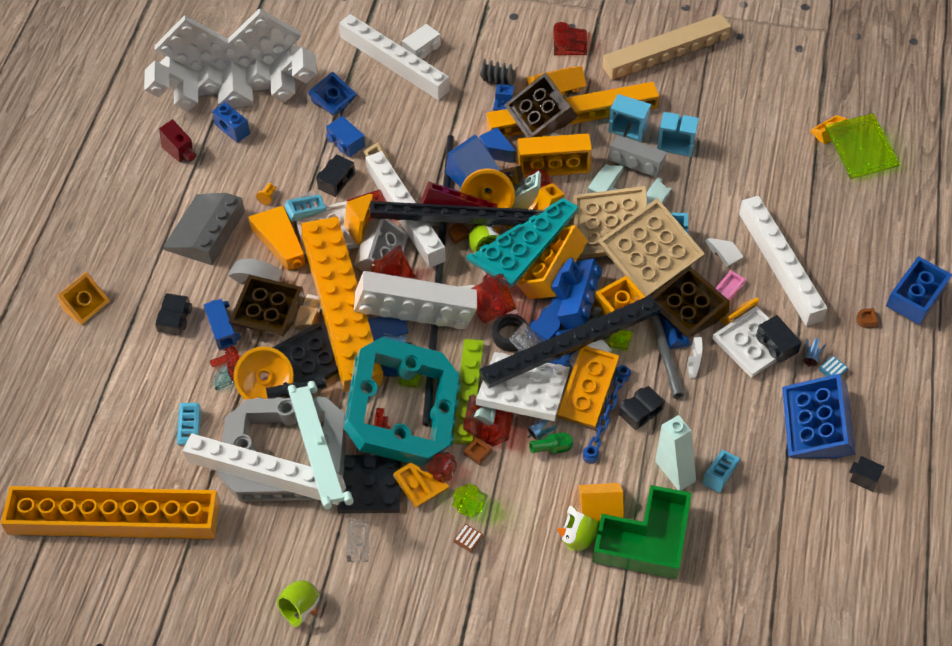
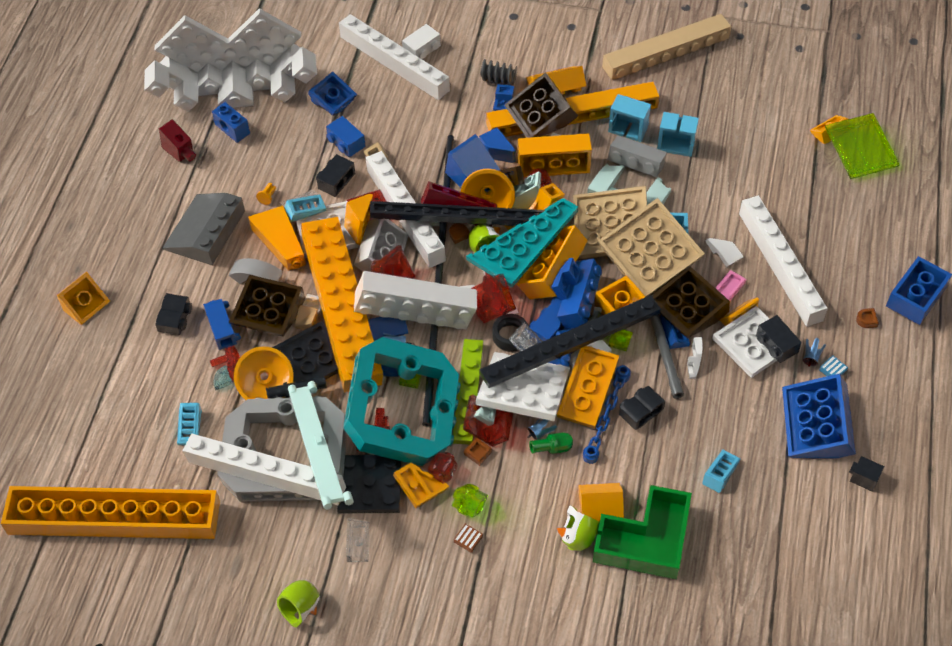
clear red slope [553,22,587,55] -> none
light aqua slope [655,415,696,491] -> none

